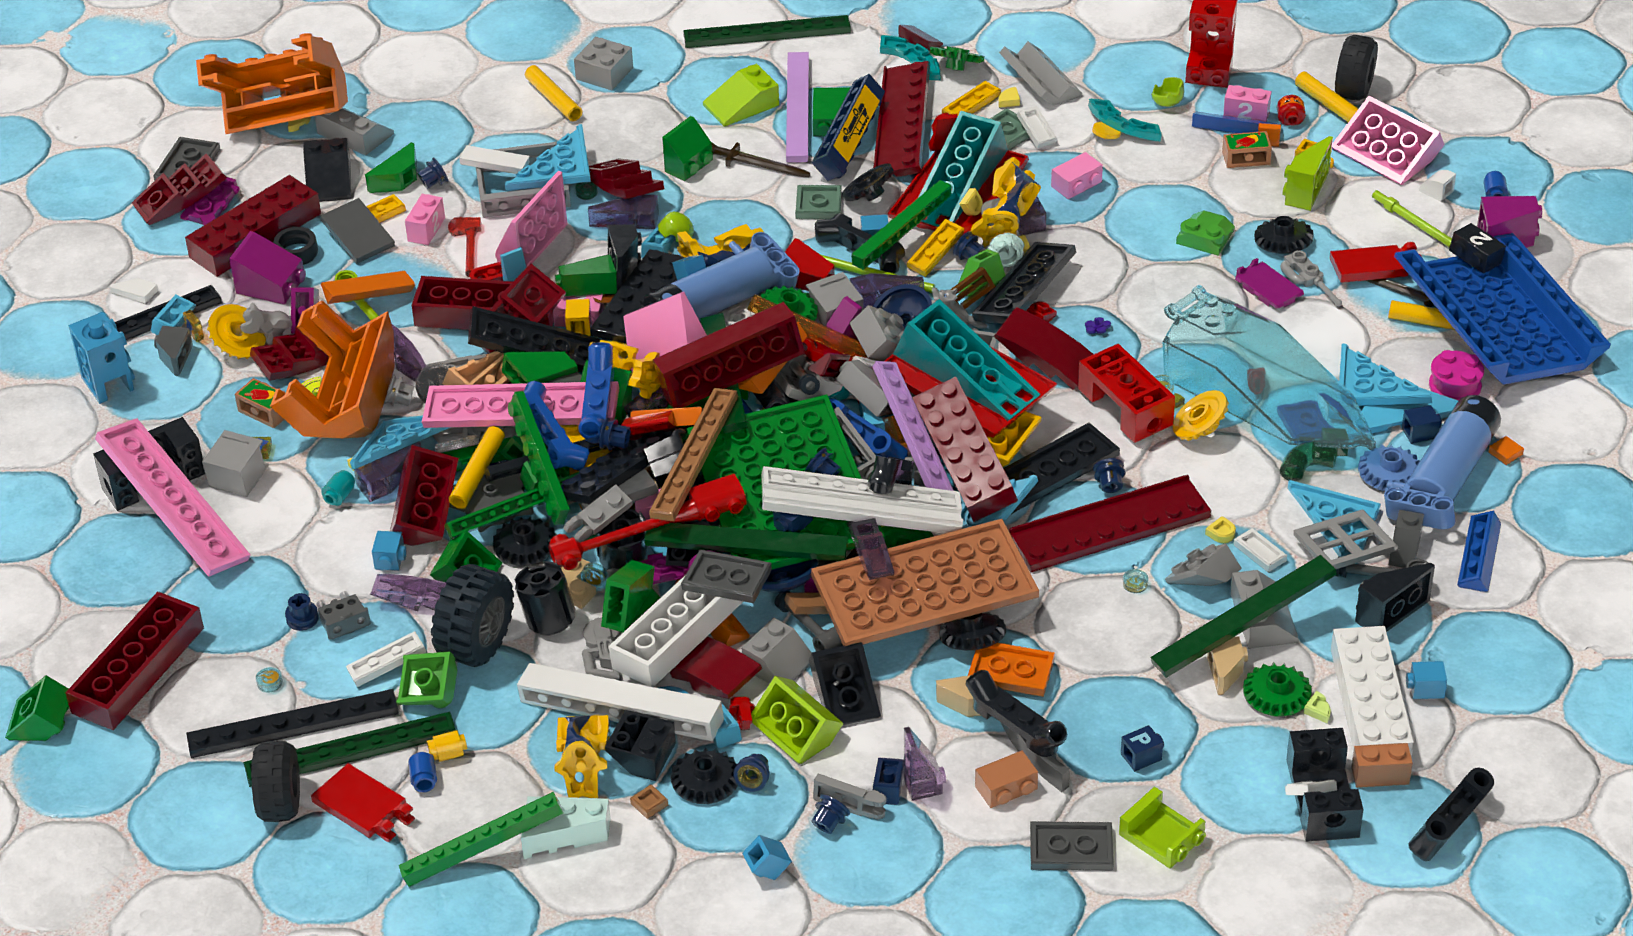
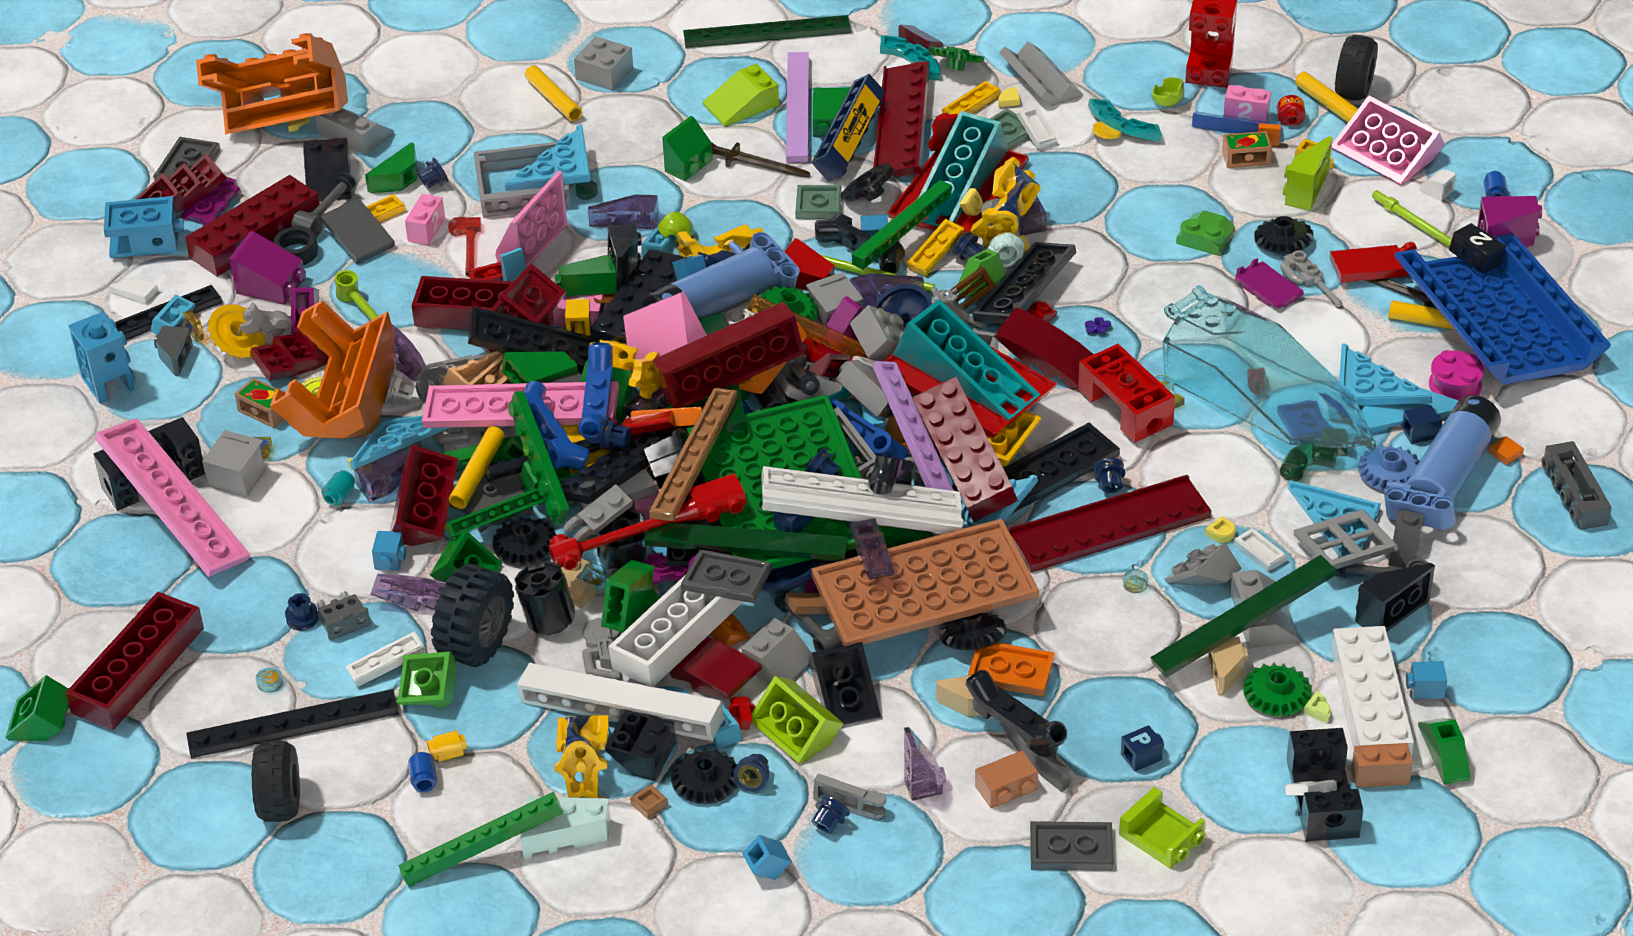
dark green tile [243,711,456,787] -> none
red tile [311,763,415,842] -> none
orange slope [321,271,415,304] -> none
clear tile [434,435,481,453] -> none
white tile [459,145,530,174] -> none
dark red slope [589,158,665,199] -> none
dark blue slope [873,757,905,805] -> none
bright pink brick [1051,152,1103,199] -> none
yellow gear [1172,390,1229,441] -> none
black plate [1408,767,1494,861] -> none
blue slope [1457,511,1501,592] -> none
none -> dark azure torso [104,196,184,258]
none -> dark grey piece [292,173,356,237]
none -> green slope [1418,718,1470,785]
none -> dark grey brick [1541,441,1612,530]

